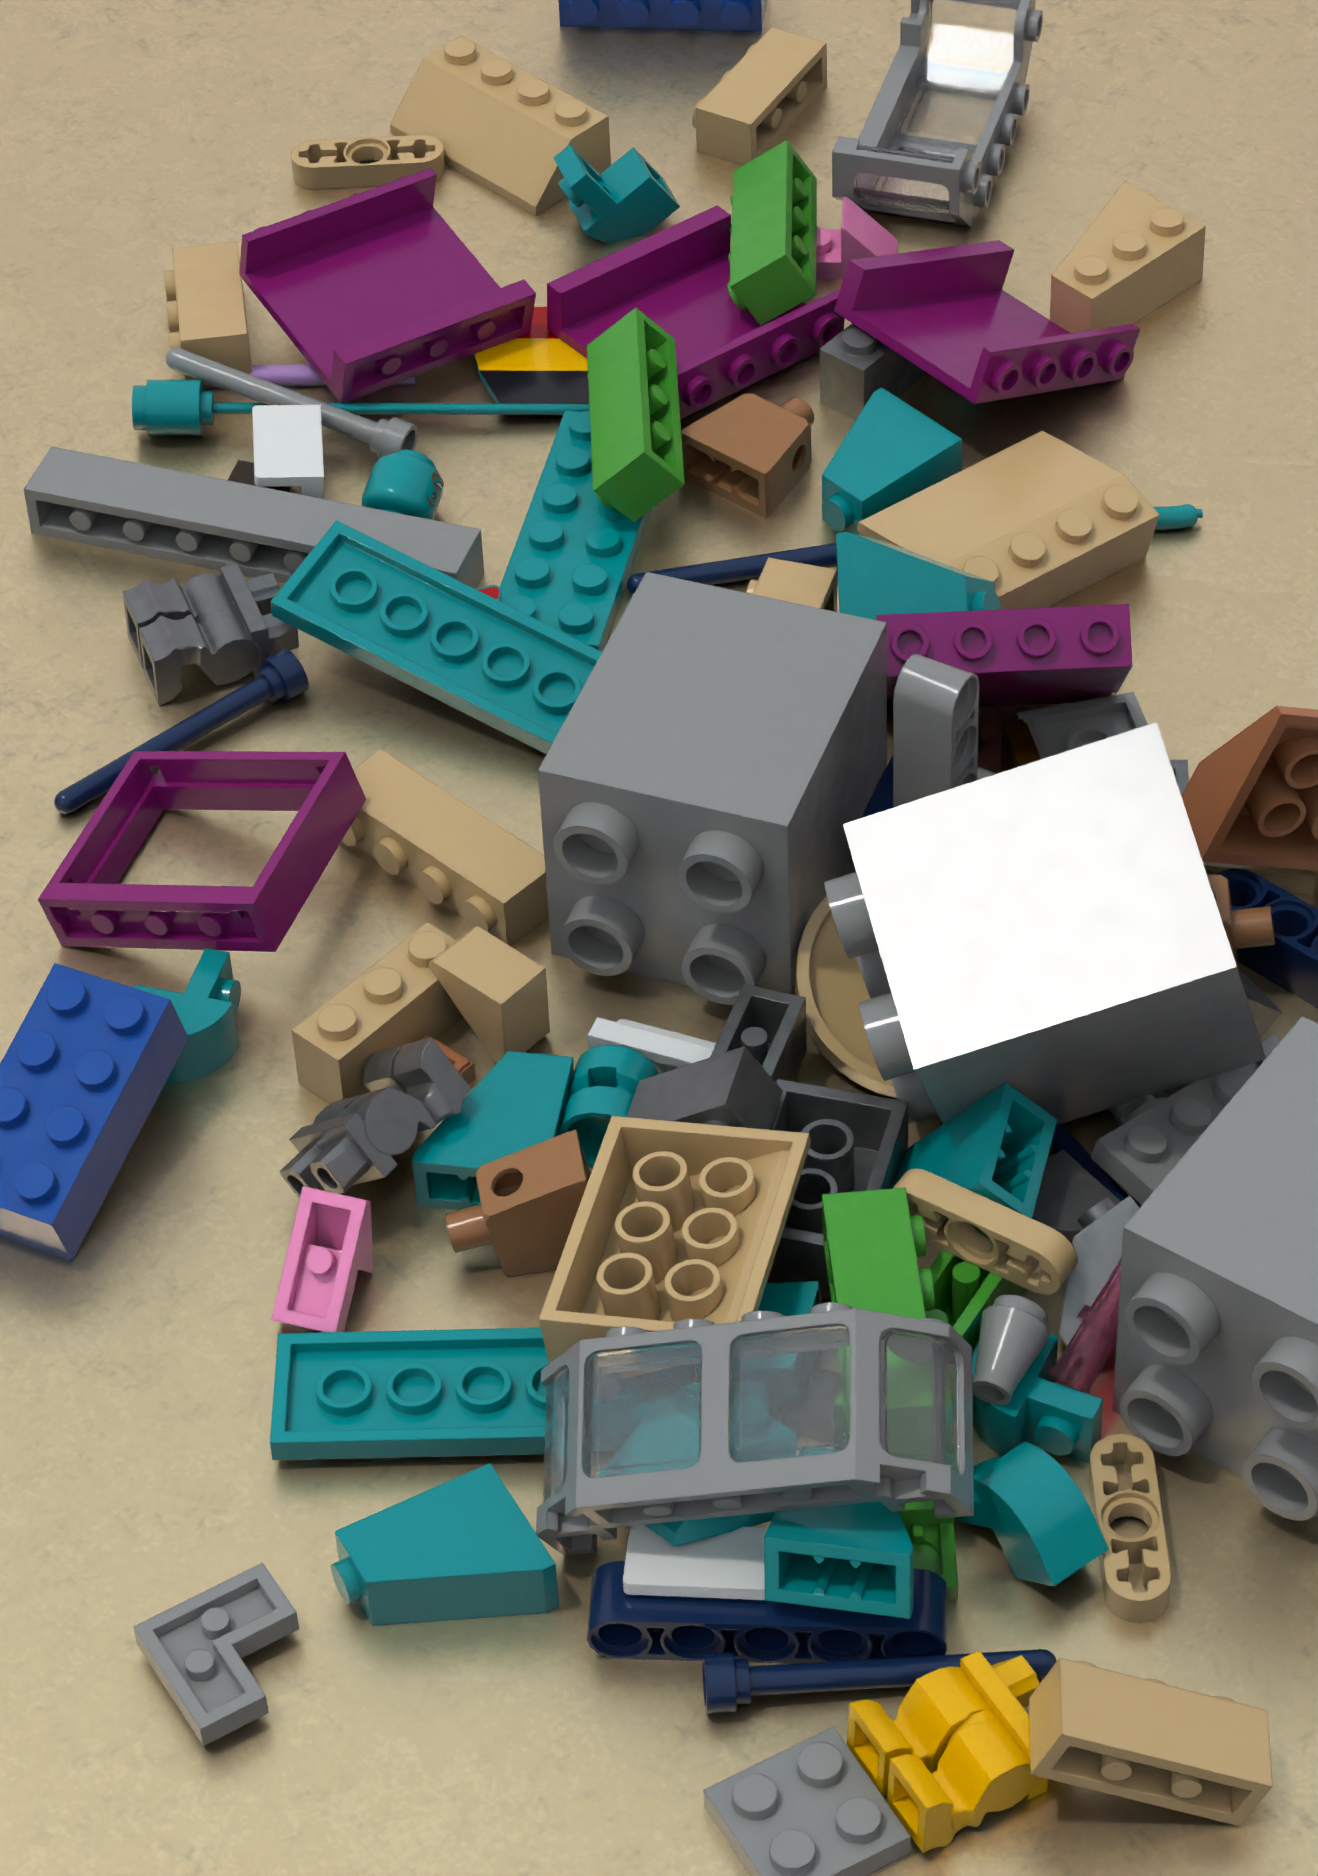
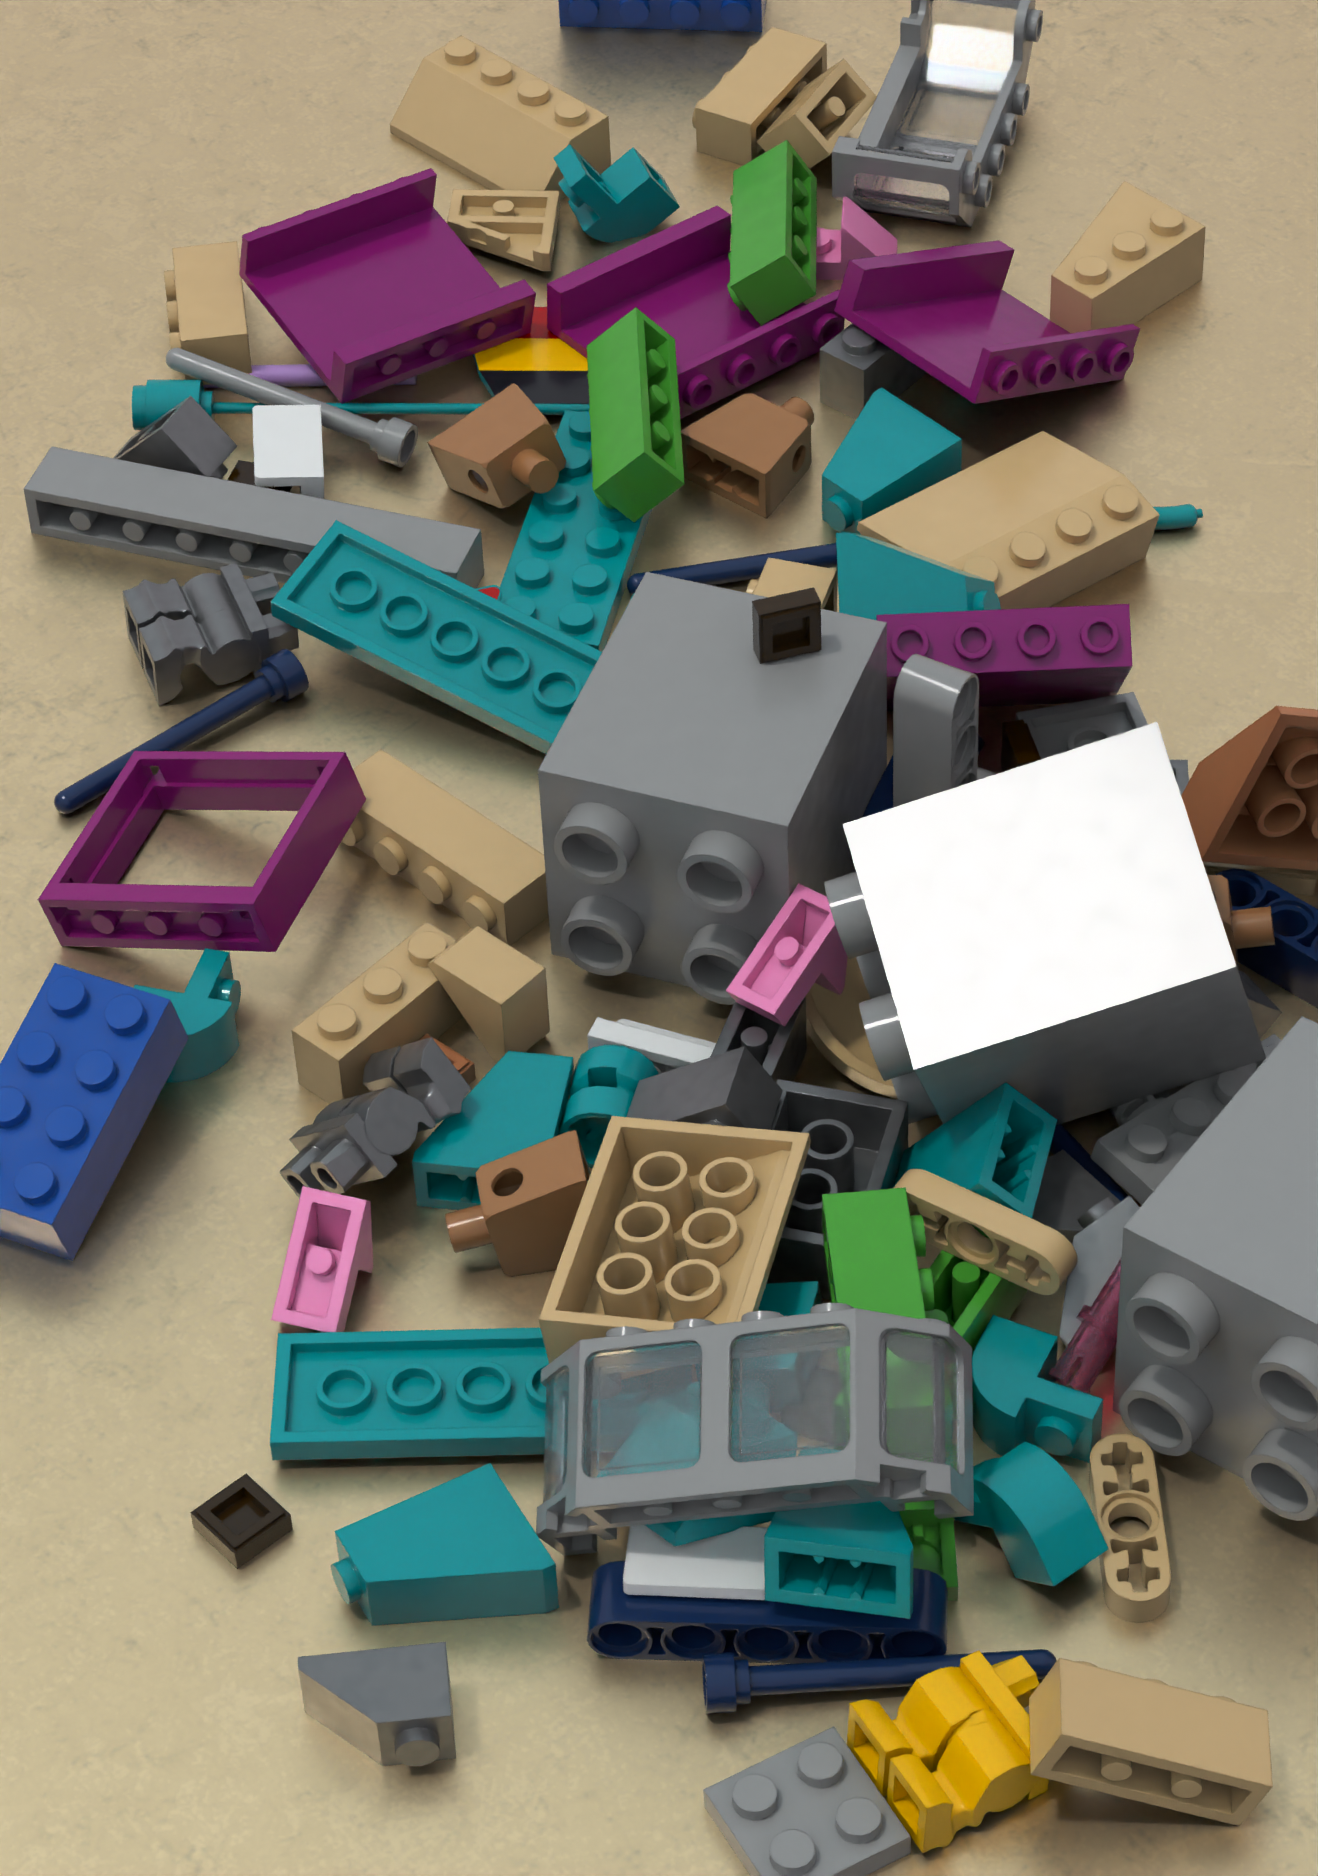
light grey plate [133,1562,299,1746] -> none
tan beam [291,135,445,189] -> none
teal head [362,450,444,520] -> none
light grey cone [972,1295,1049,1405] -> none
none -> flat silver slope [113,396,237,479]
none -> dark brown tile [191,1473,293,1569]
none -> flat silver slope [298,1642,456,1766]
none -> medium nougat torso [427,383,566,508]
none -> tan wing [447,189,560,271]
none -> bright pink slope [726,883,848,1027]
none -> dark brown tile [752,587,822,664]
none -> tan brick [757,58,877,169]

